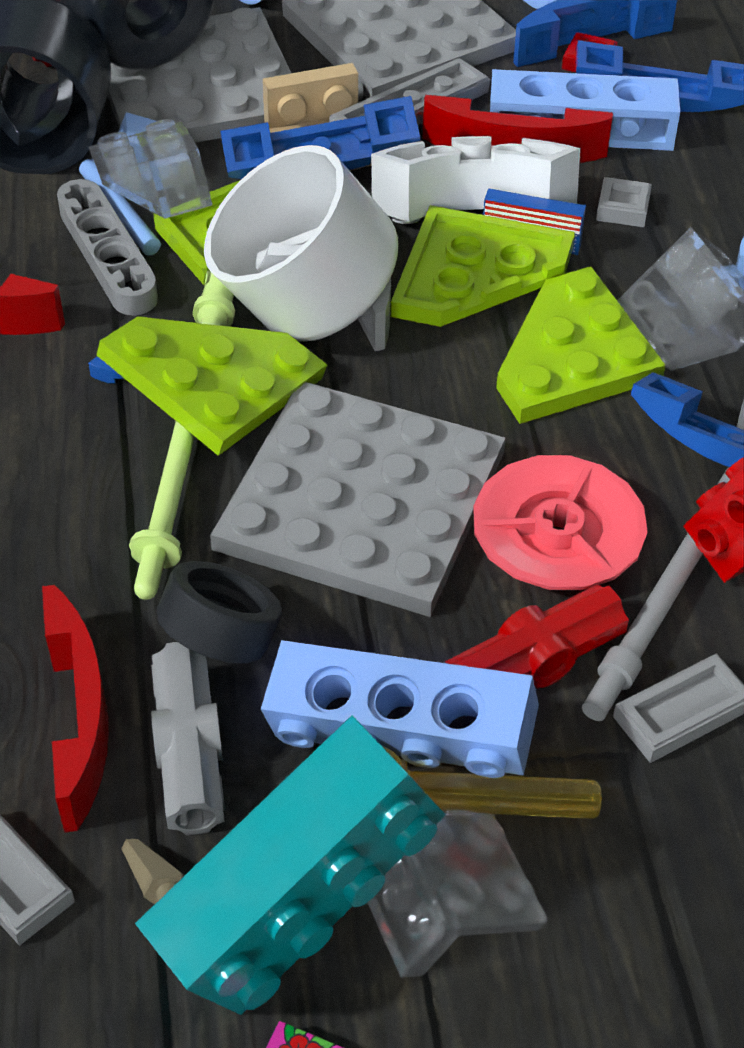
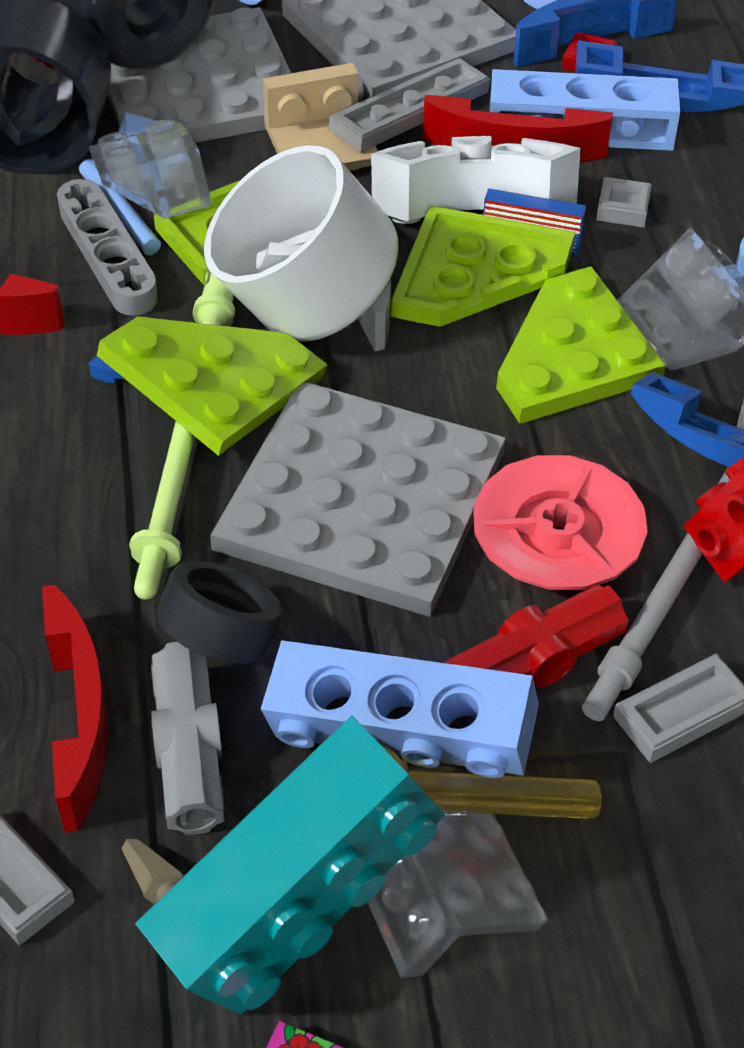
blue slope [220,96,420,179] -> none

